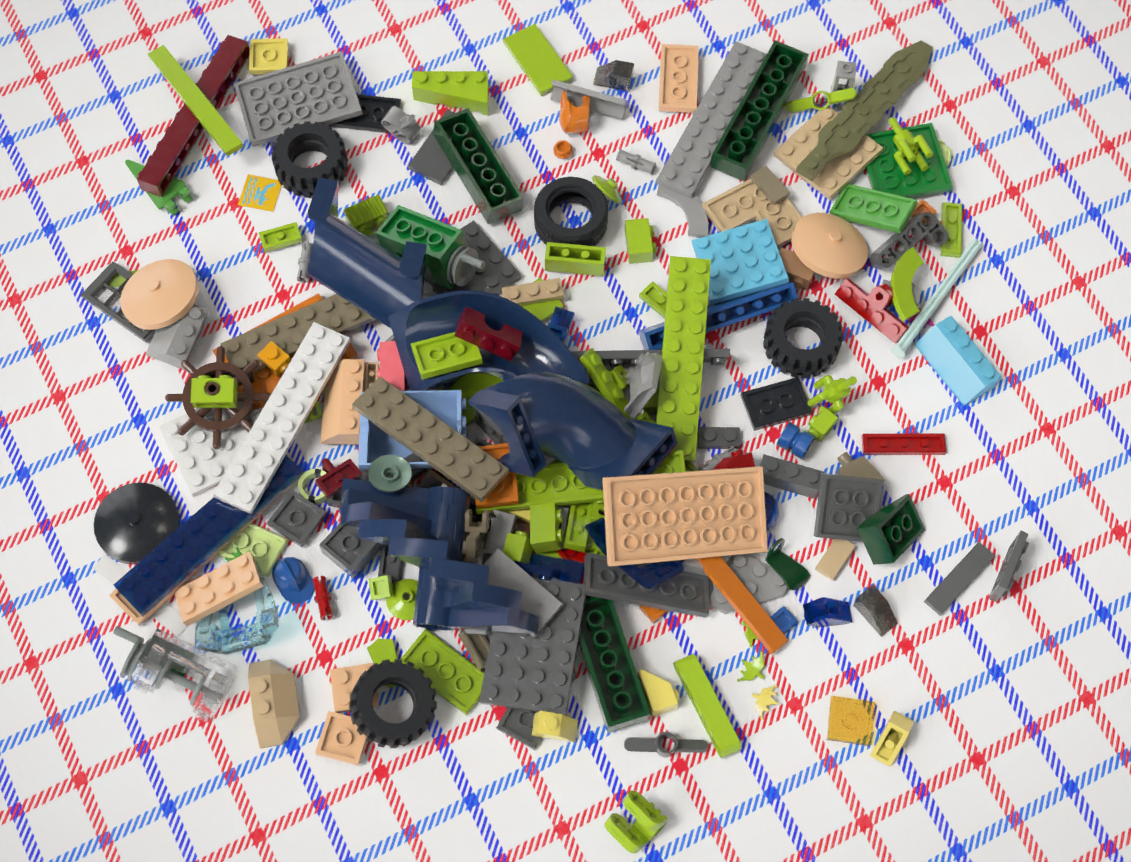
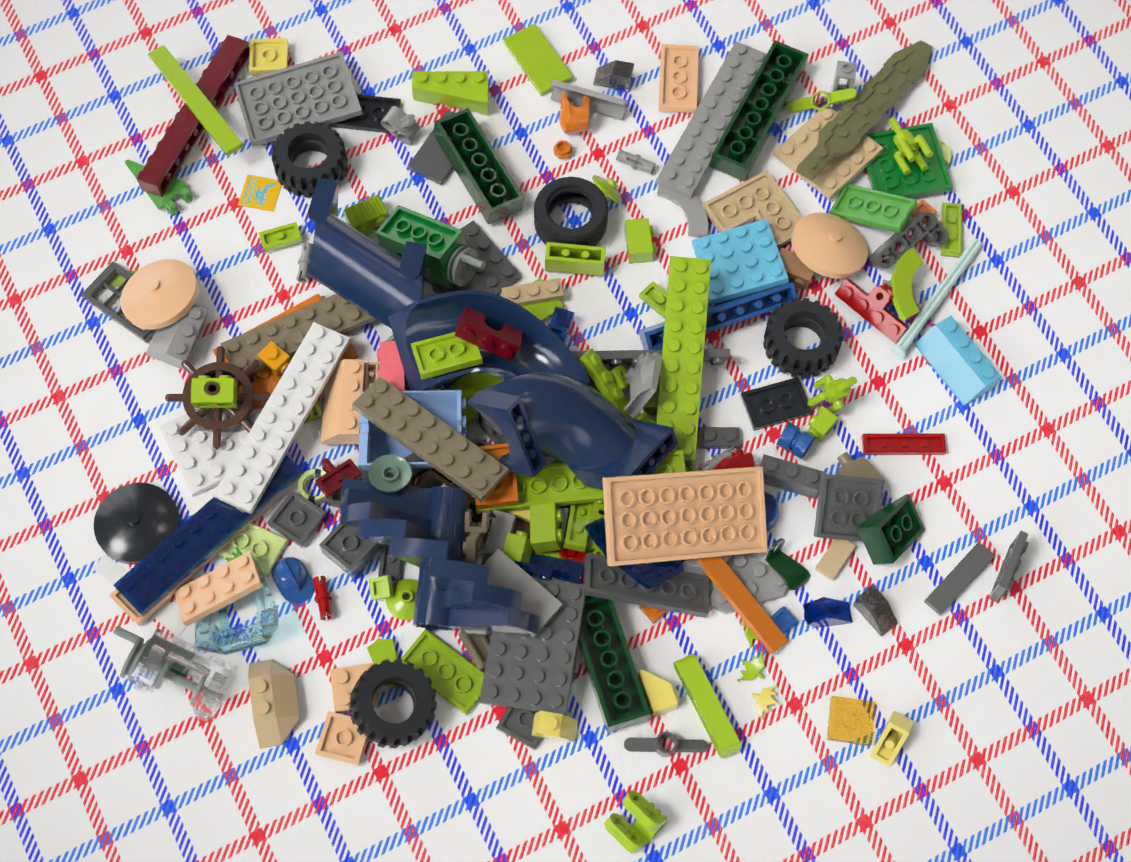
dark tan tile [750,165,790,205] -> none

